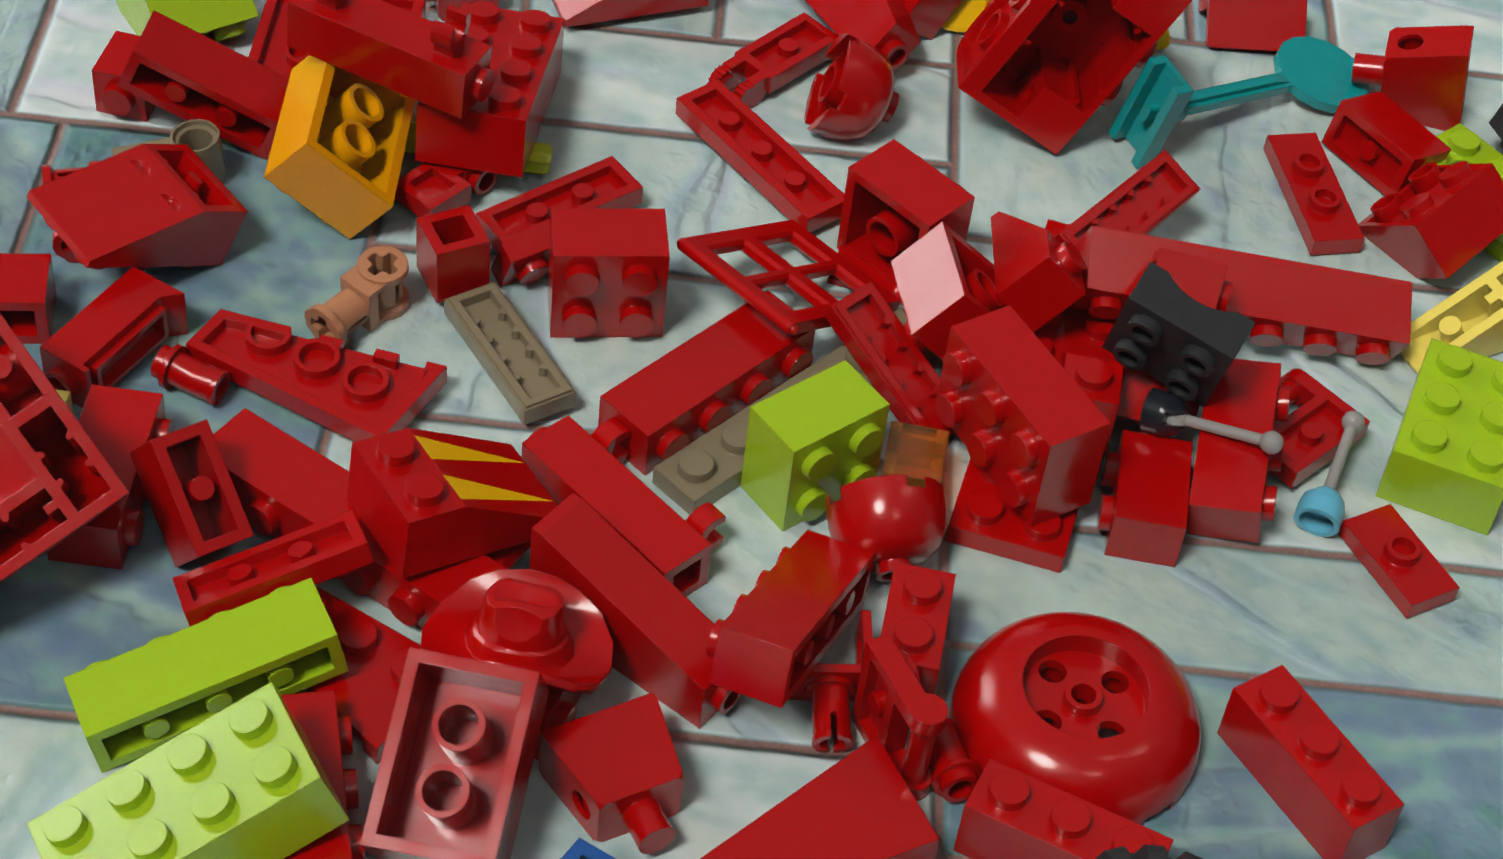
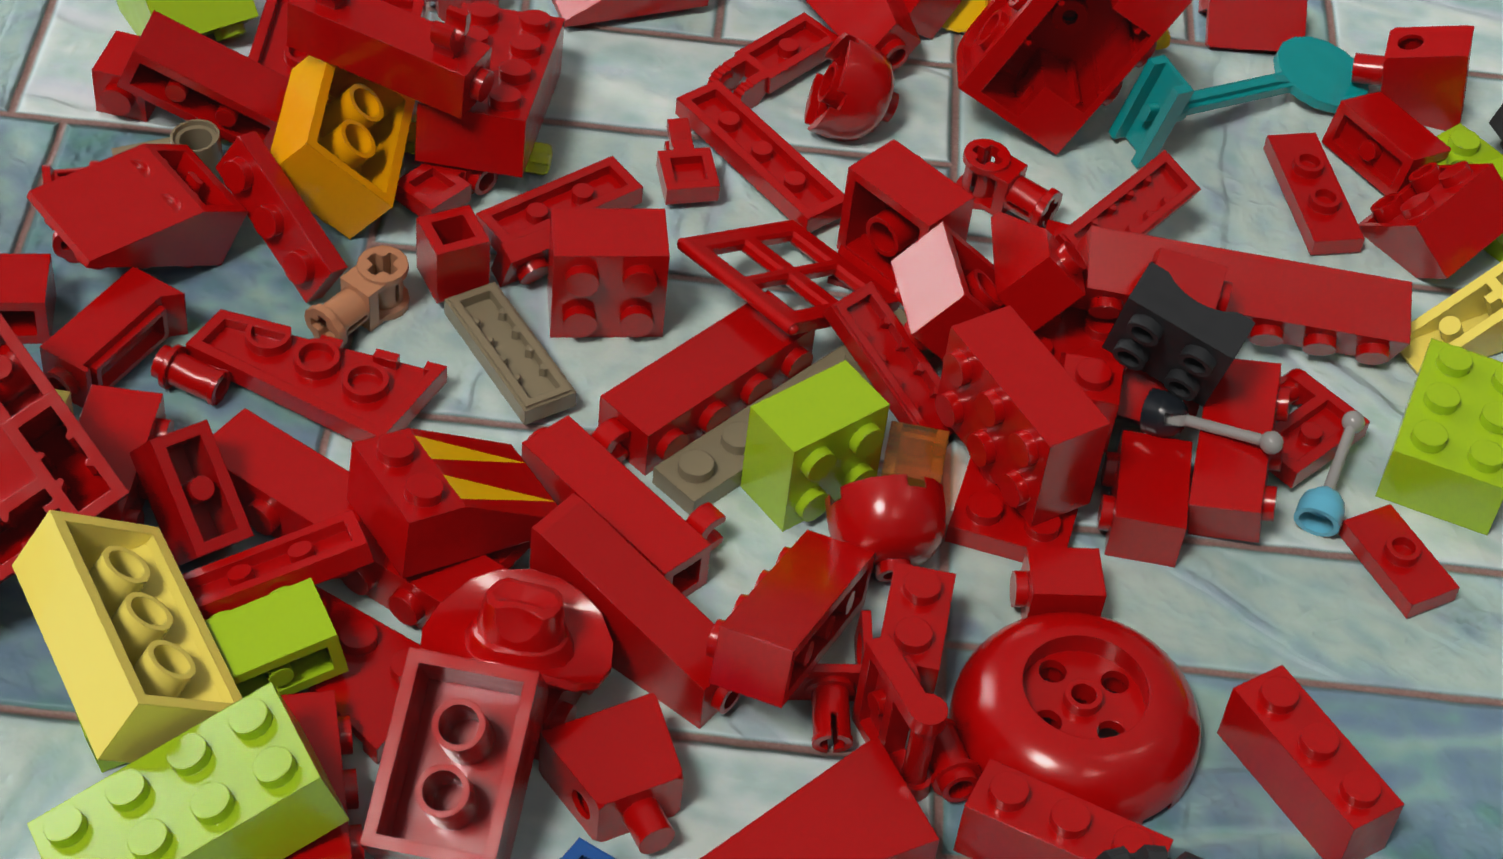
none -> light yellow slope [12,510,242,763]
none -> red plate [215,130,348,303]
none -> red plate [656,118,720,205]
none -> red connector [956,138,1063,229]
none -> red brick [1010,546,1107,619]

